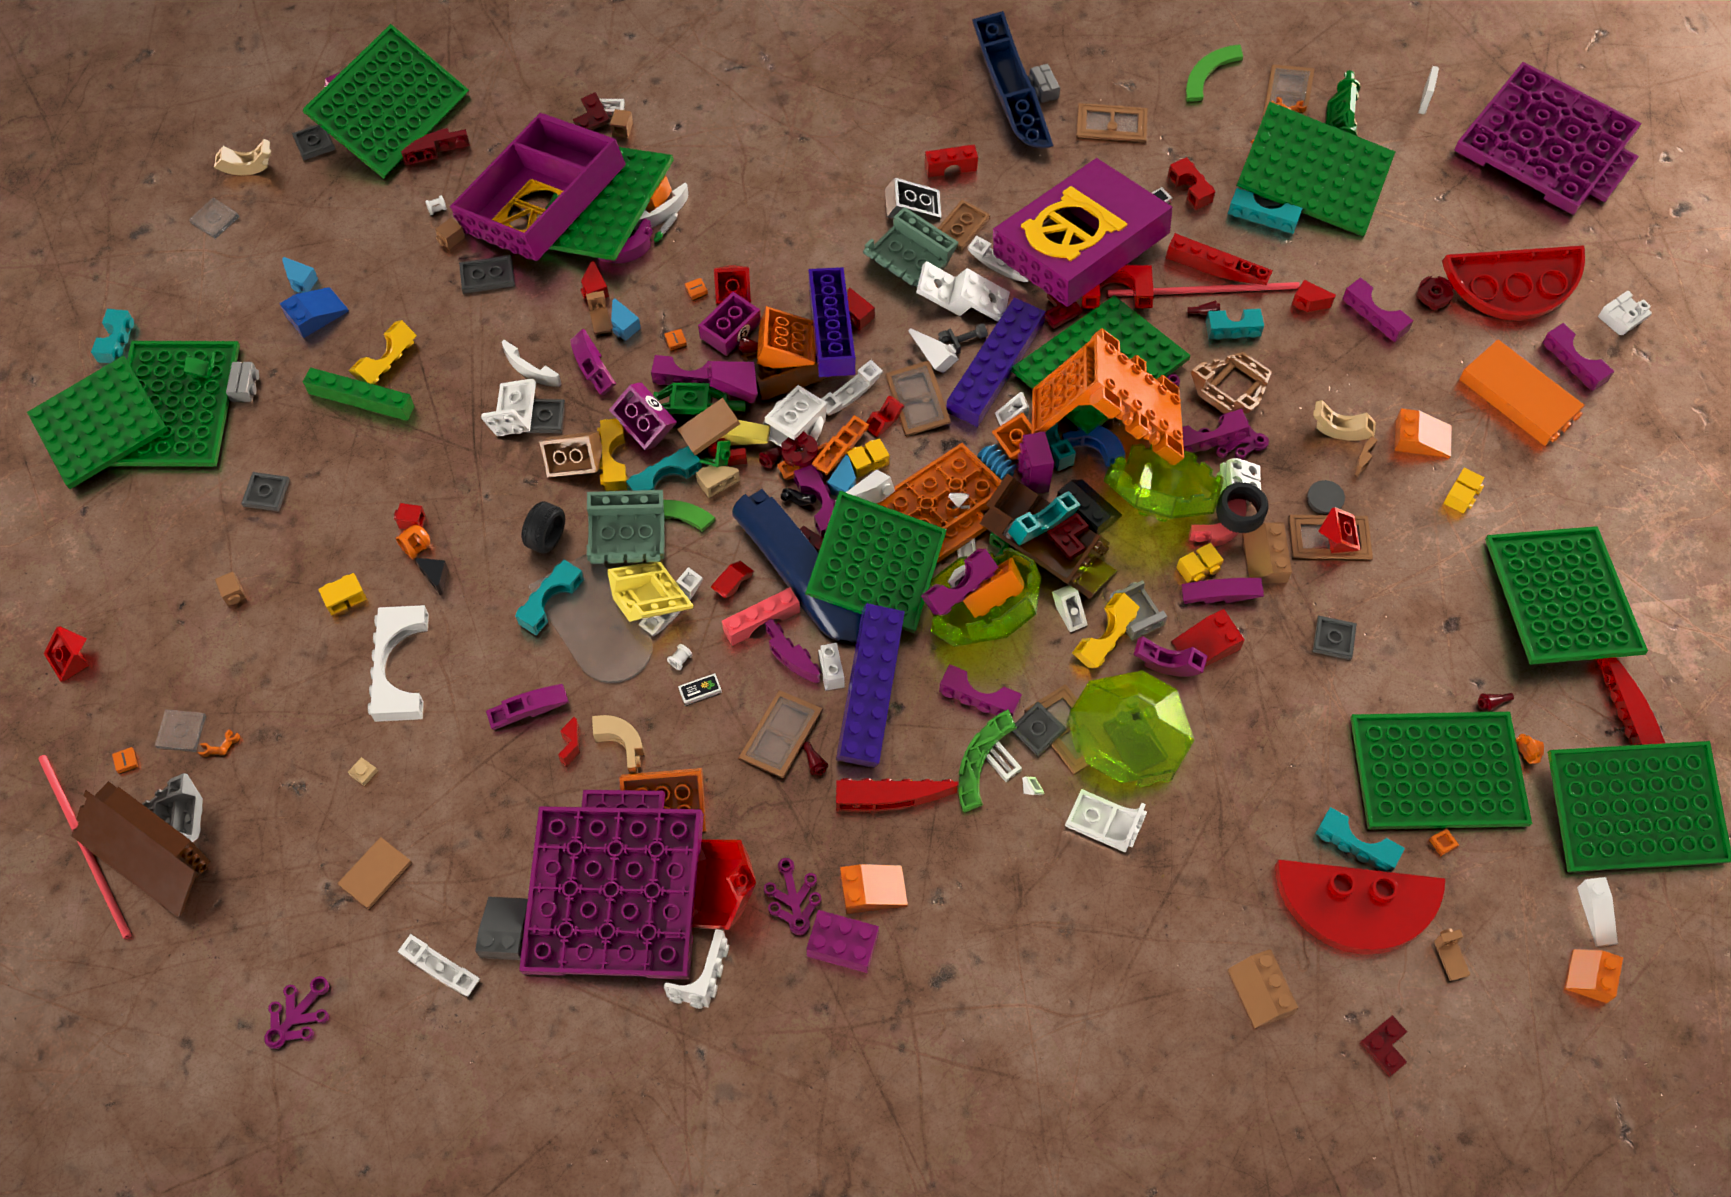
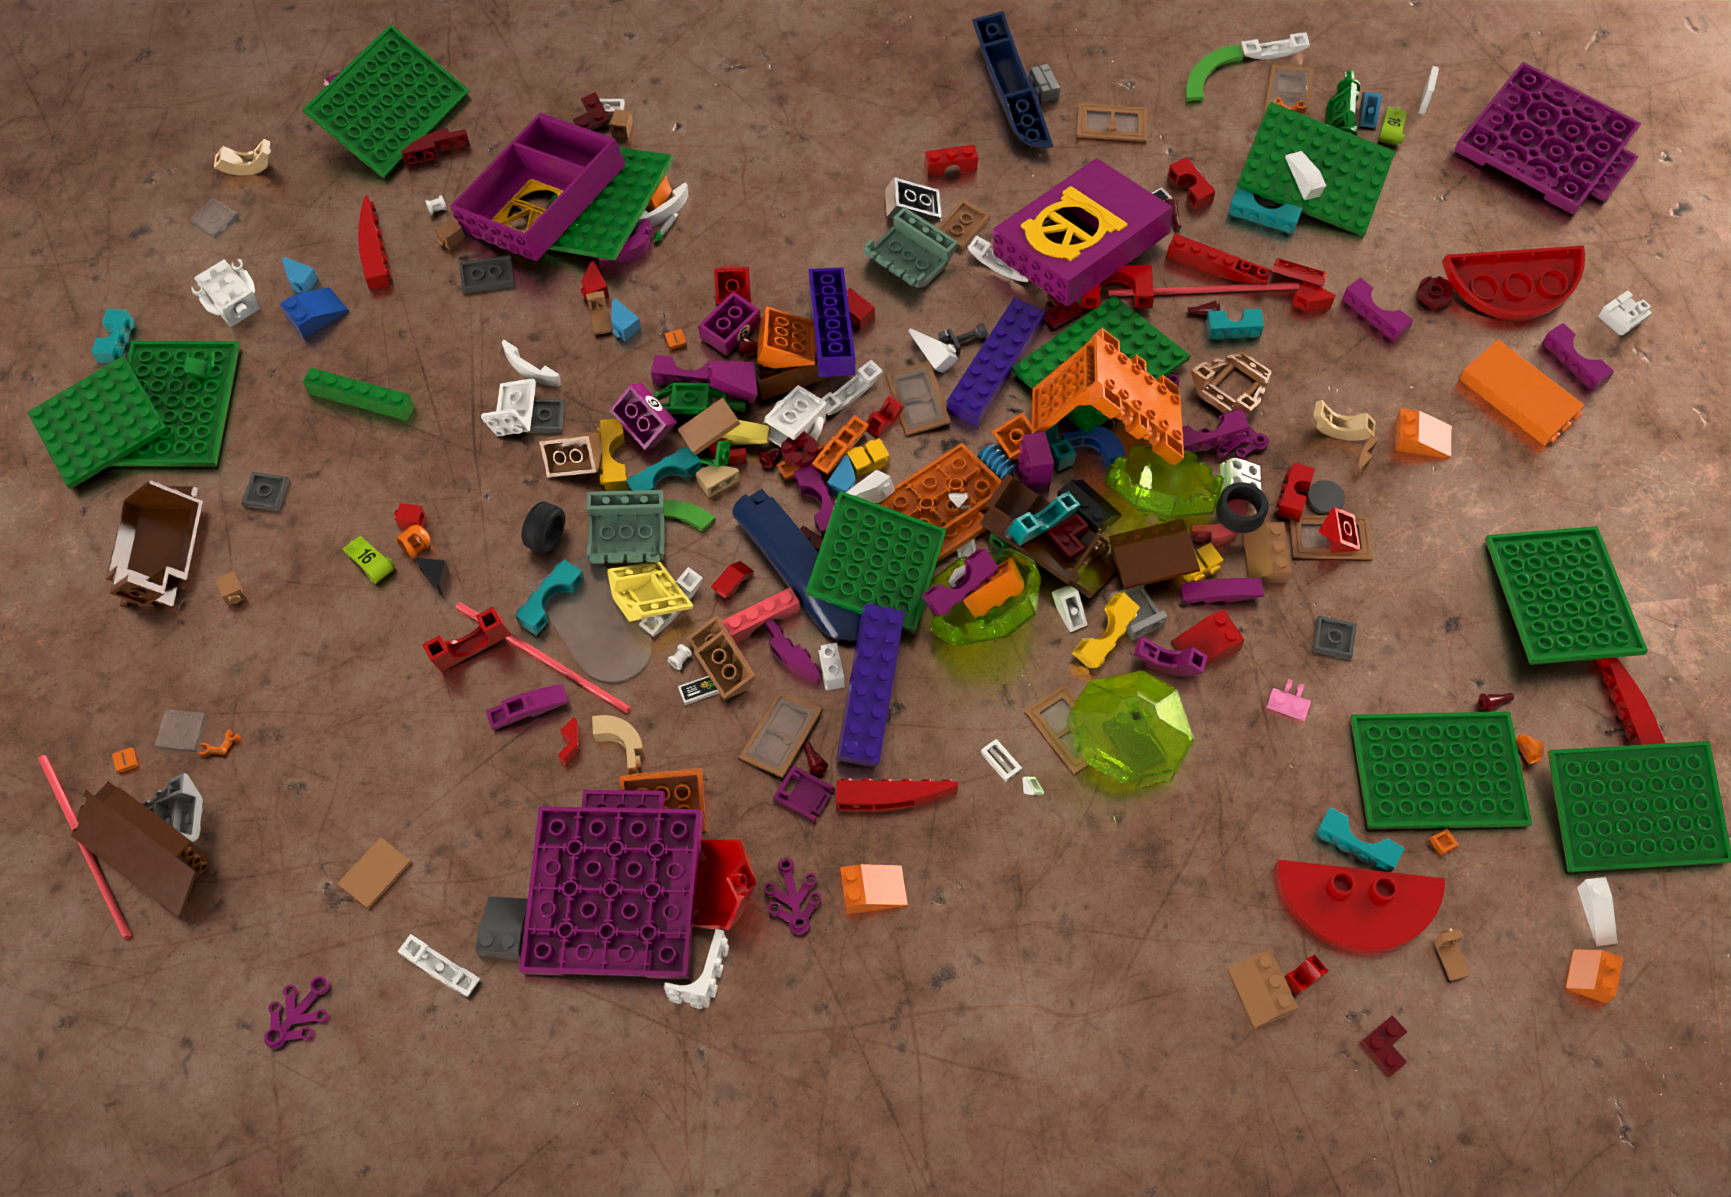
red slope [44,626,89,682] -> none
light grey brick [226,362,259,402] -> none
dark grey tile [292,124,335,160] -> none
yellow piece [318,573,367,616] -> none
yellow arch [348,320,417,384] -> none
tan plate [348,757,378,786] -> none
white arch [368,605,429,722] -> none
magenta slope [570,329,616,395] -> none
orange tile [685,278,708,300] -> none
black arm [780,488,816,506] -> none
magenta brick [806,910,879,973] -> none
white bracket [916,261,1010,322] -> none
magenta arch [939,664,1022,718] -> none
bright green tile [958,709,1017,813] -> none
white slope [995,392,1029,426] -> none
dark grey tile [1012,702,1066,757] -> none
white bracket [1065,789,1147,853] -> none
yellow piece [1444,467,1485,514] -> none
none -> reddish brown panel [106,480,203,607]
none -> white torso [191,259,261,327]
none -> lime door [342,536,395,584]
none -> red slope [358,195,391,290]
none -> red arch [422,607,511,672]
none -> coral piece [456,602,631,713]
none -> medium nougat slope [687,615,756,699]
none -> magenta container [773,765,835,823]
none -> reddish brown slope [1109,518,1200,590]
none -> dark red cone [1164,198,1181,230]
none -> white slope [1242,32,1310,59]
none -> bright pink hinge [1266,679,1311,721]
none -> red tile [1272,258,1327,286]
none -> red arch [1276,462,1315,522]
none -> red slope [1284,955,1329,995]
none -> white slope [1285,151,1326,201]
none -> dark azure slope [1359,92,1382,128]
none -> lime door [1378,107,1407,146]

